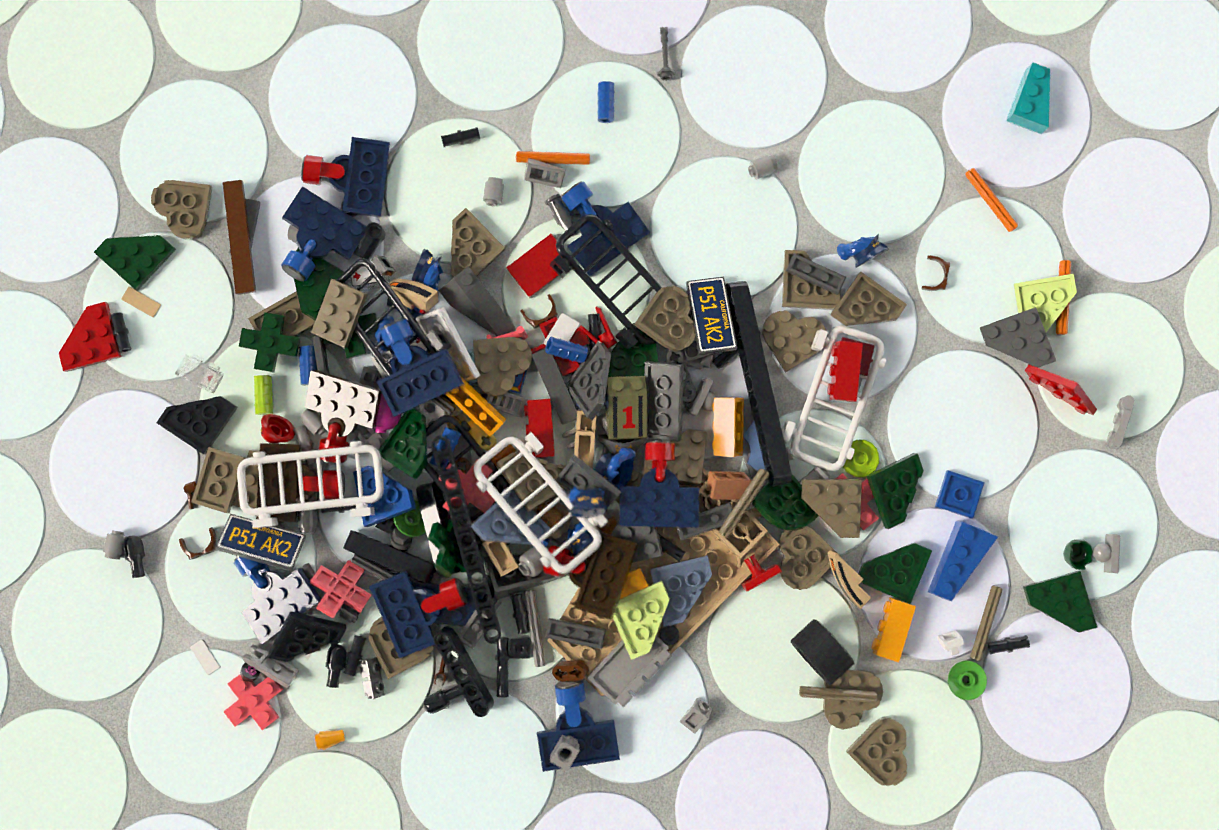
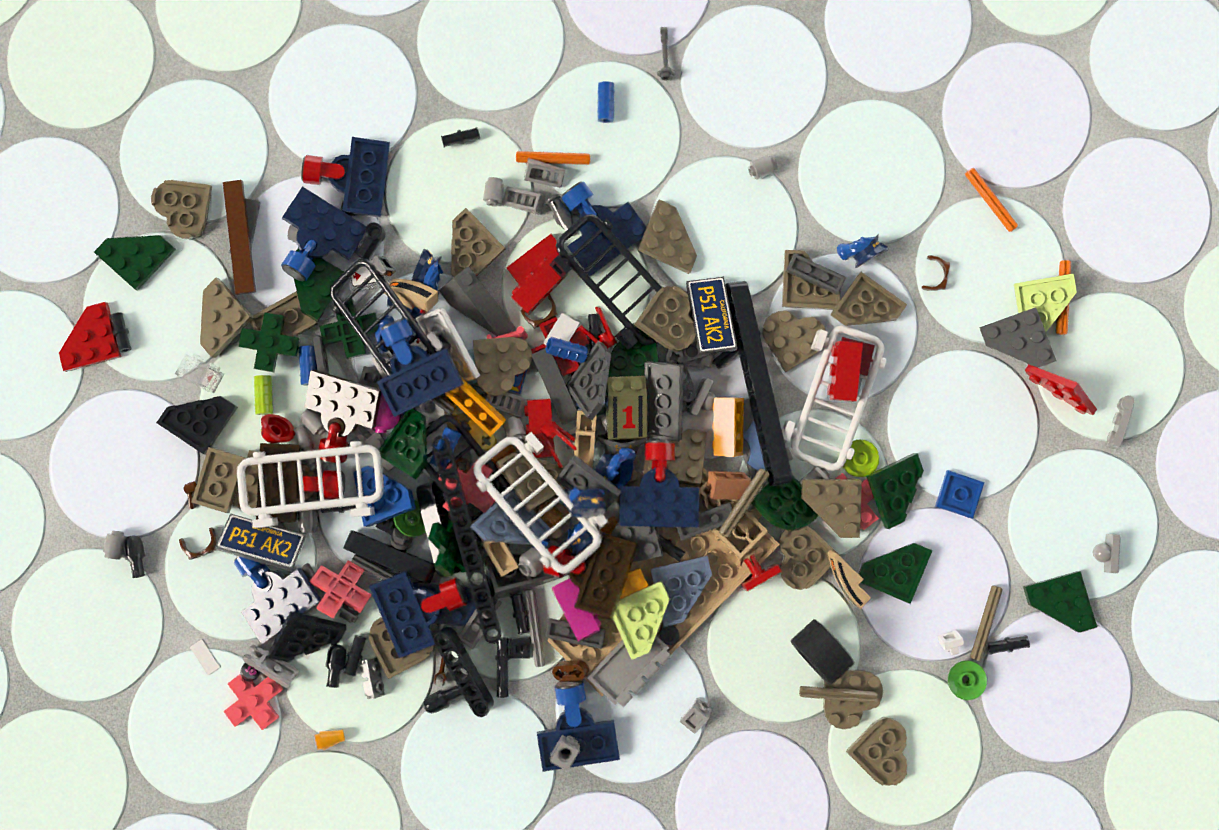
tan sticker [121,286,161,317] -> none
dark tan plate [311,279,368,348] -> none
light orange brick [871,598,916,662] -> none
blue wedge [928,521,998,601] -> none
teal wedge [1006,62,1050,134] -> none
dark green hair [1063,539,1093,570] -> none
none -> dark tan plate [200,277,253,358]
none -> light grey slope [502,186,545,215]
none -> light grey brick [503,417,527,446]
none -> red brick [511,256,568,315]
none -> red plant [539,419,577,468]
none -> dark pink brick [552,579,601,643]
none -> dark tan plate [638,199,697,274]

